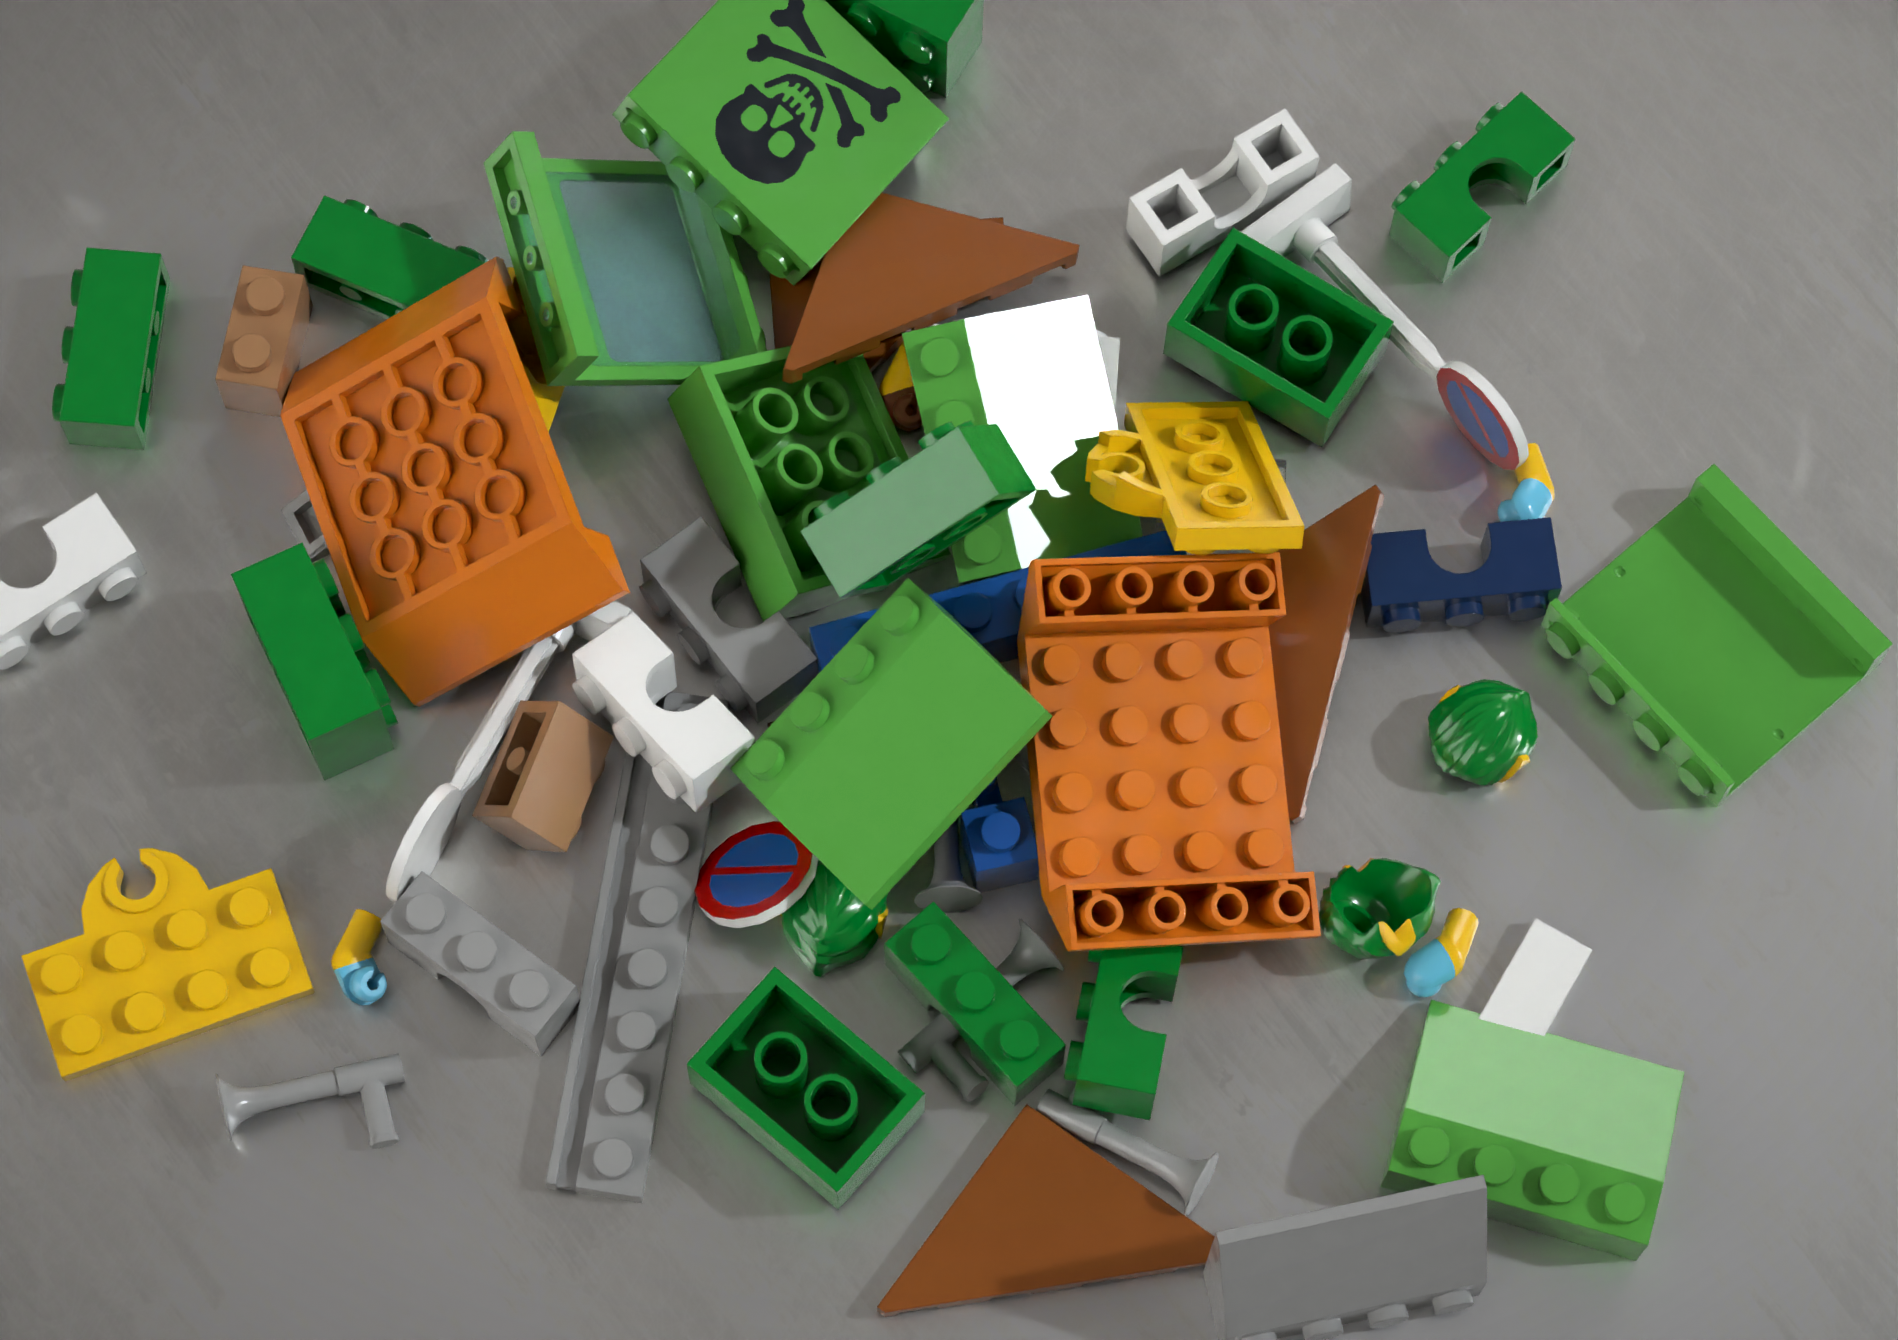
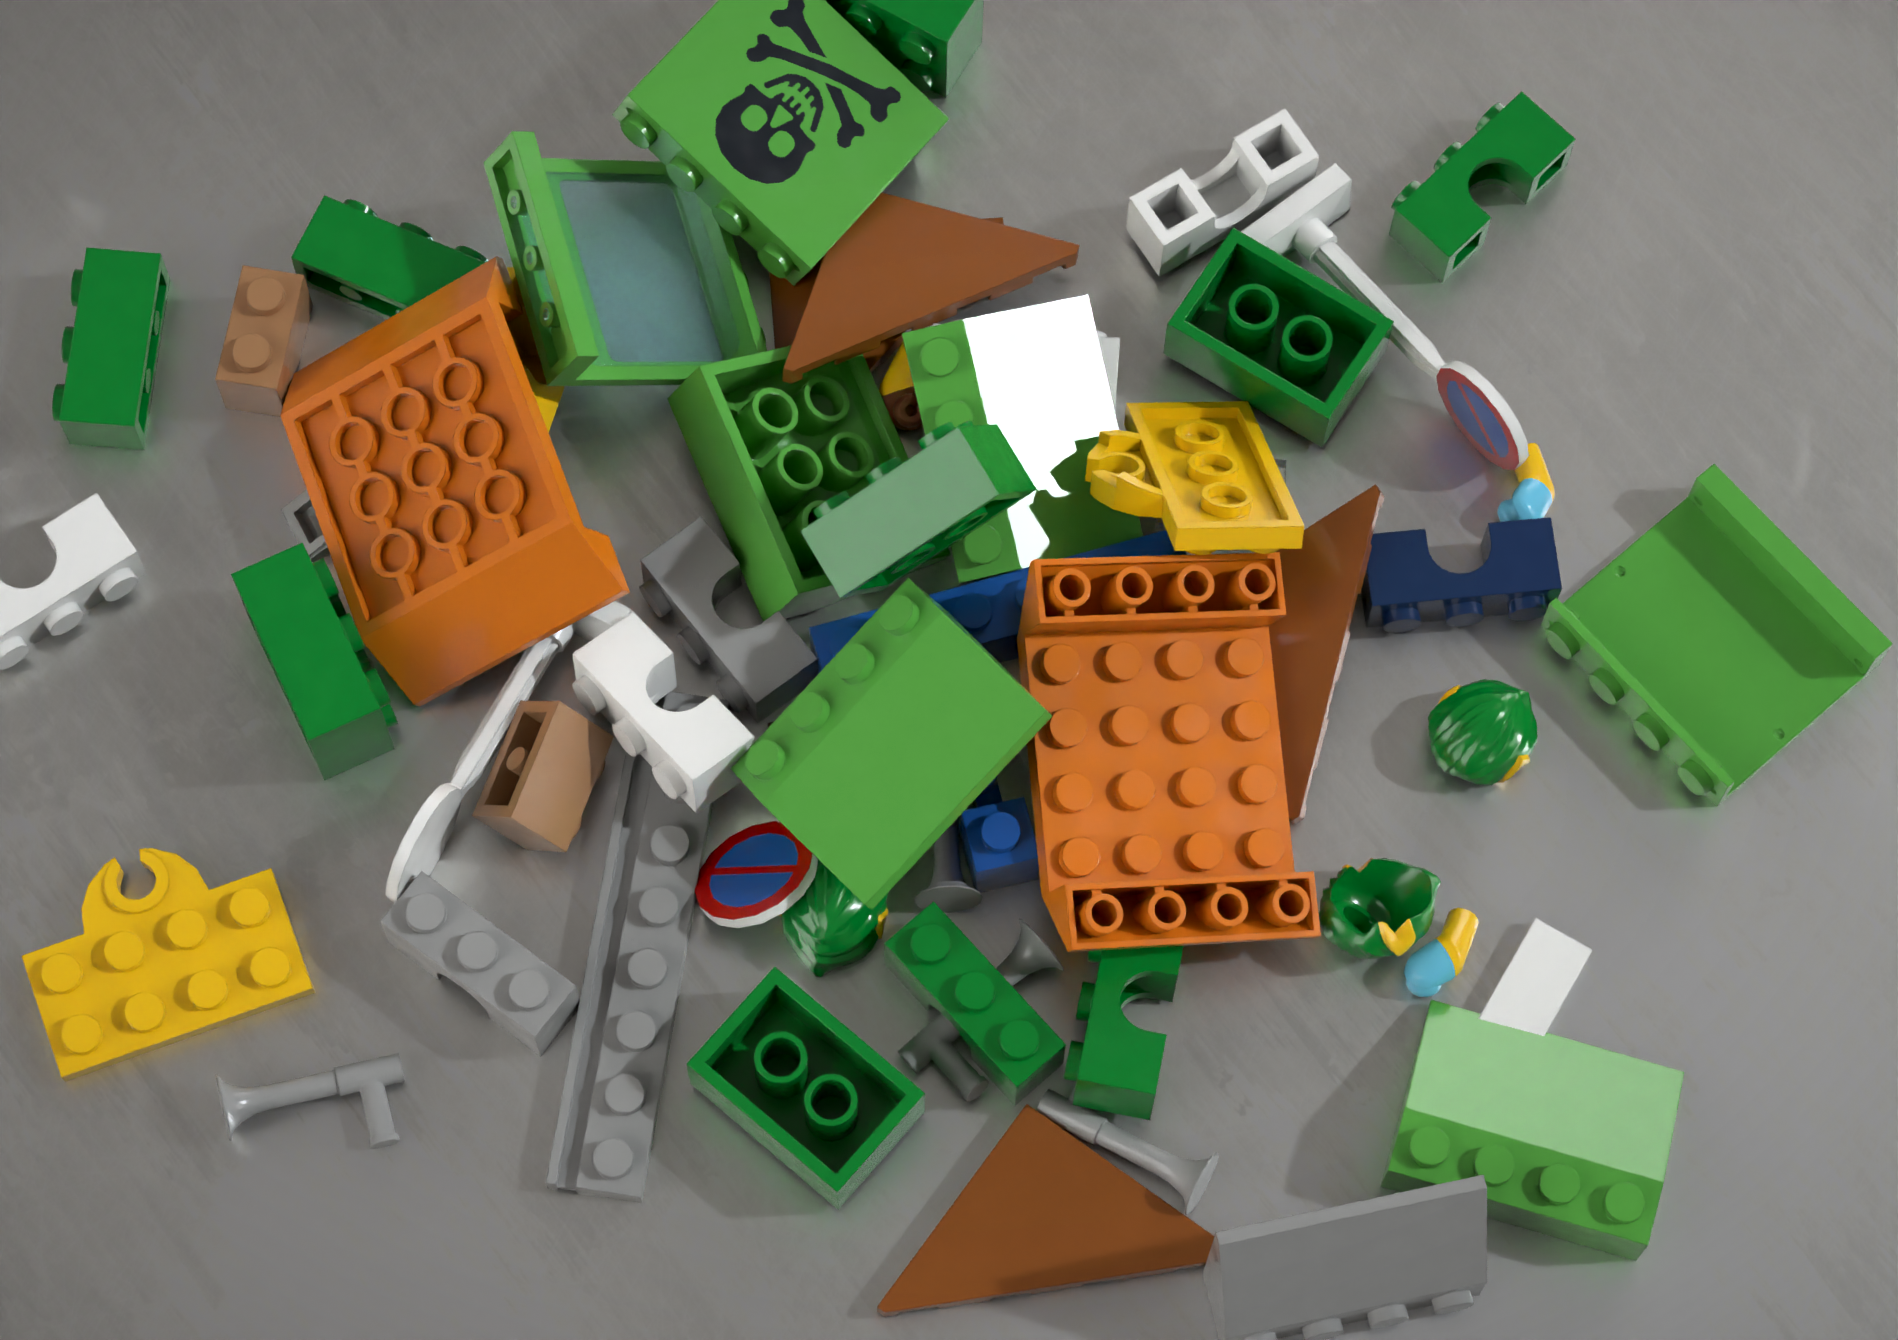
arm [331,909,387,1005] -> none

